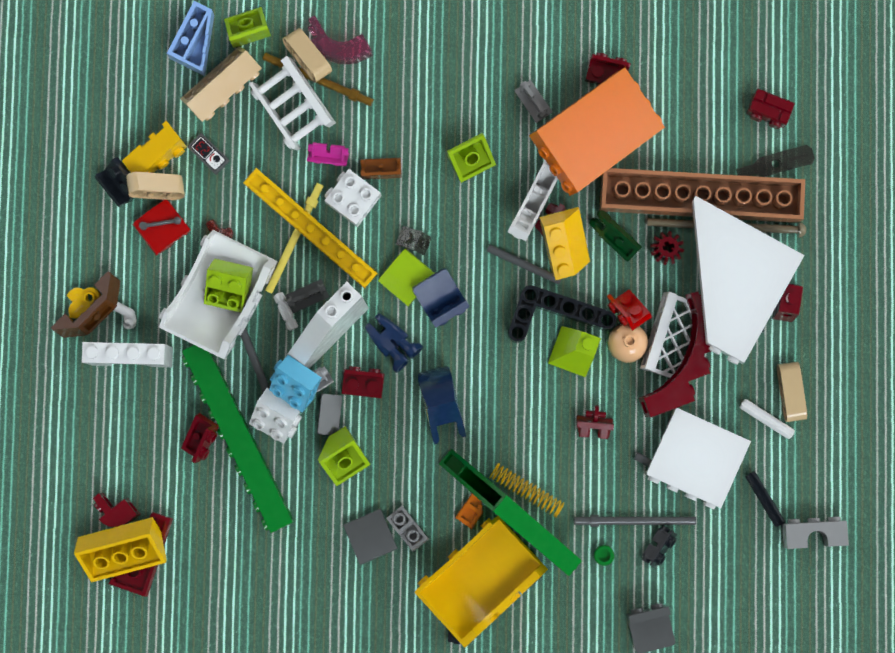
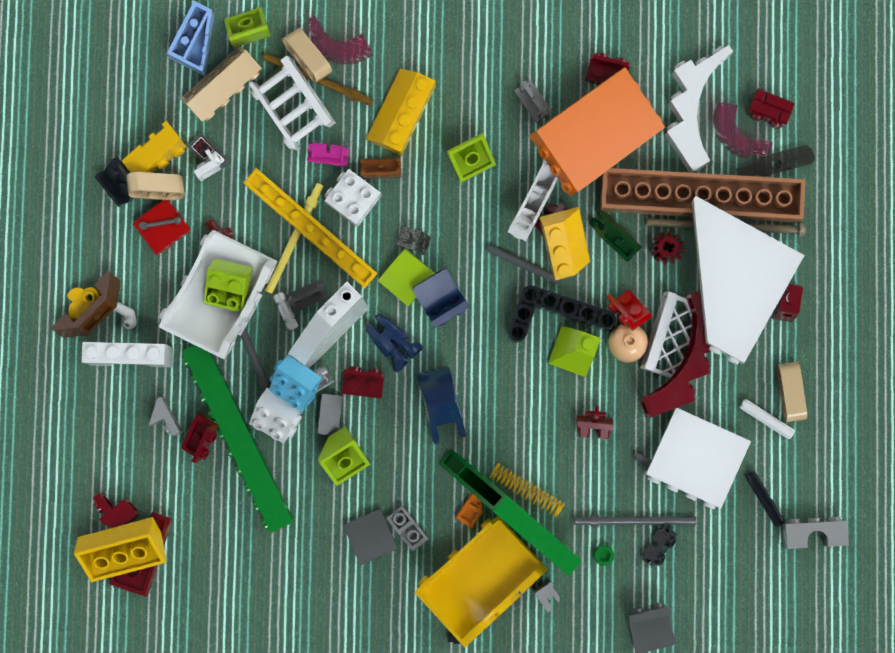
none -> light grey slope [149,397,183,436]
none -> white bracket [194,149,221,181]
none -> yellow slope [366,69,436,157]
none -> light grey hinge [533,579,560,612]
none -> white arch [665,45,733,173]
none -> clear pink arch [713,102,773,159]

